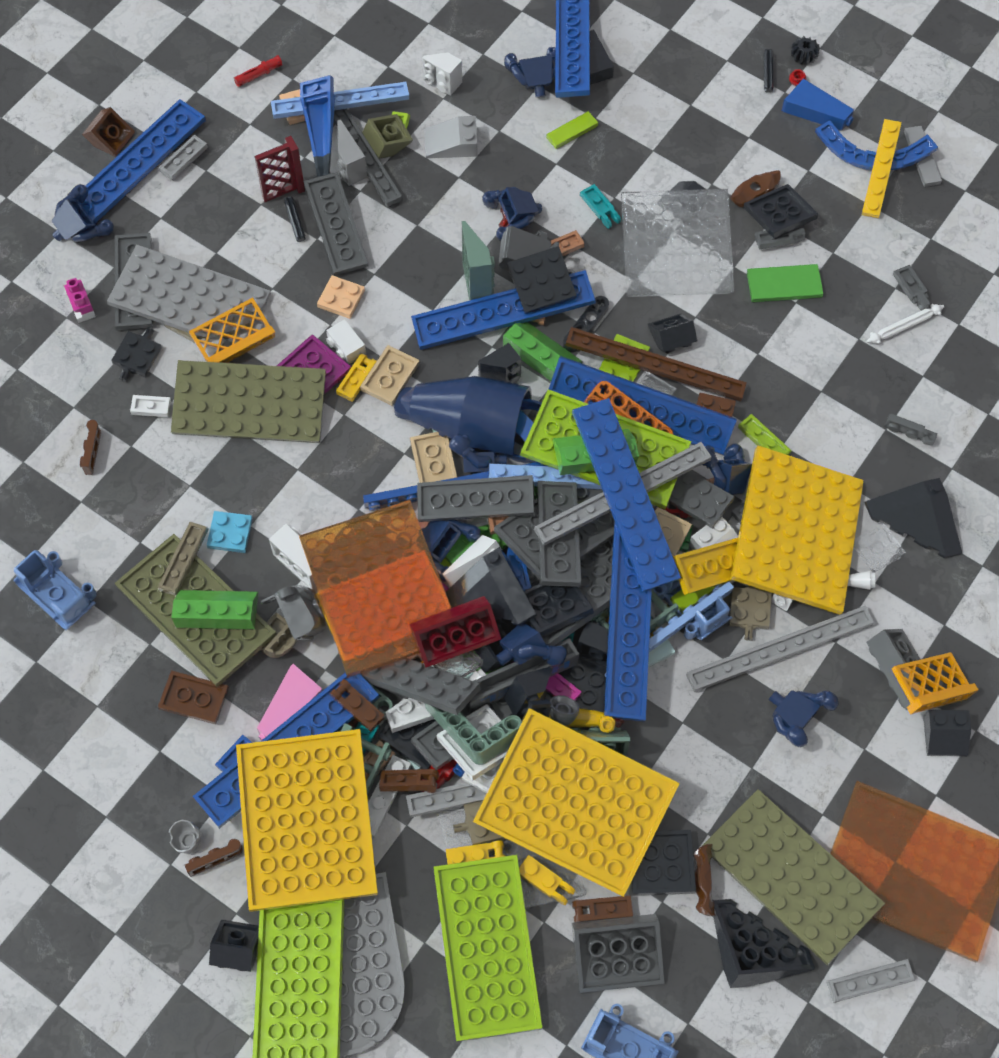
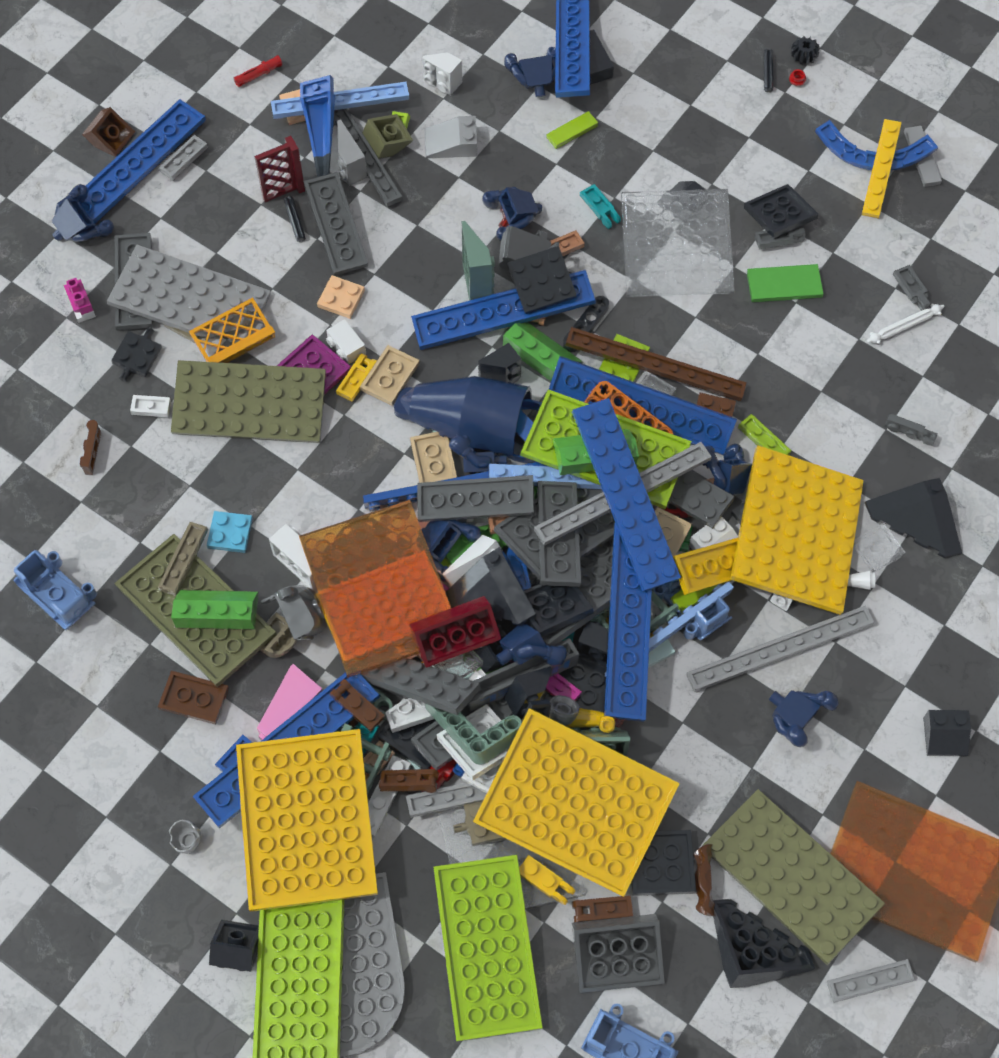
reddish brown plate [185,839,243,877] -> none
yellow plate [446,840,506,864] -> none
black slope [648,314,697,353] -> none
reddish brown piece [730,170,781,207] -> none
dark tan plate [730,585,772,641] -> none
blue slope [781,79,854,131] -> none
dark grey slope [866,629,934,710] -> none
light orange fence [892,652,978,714] -> none

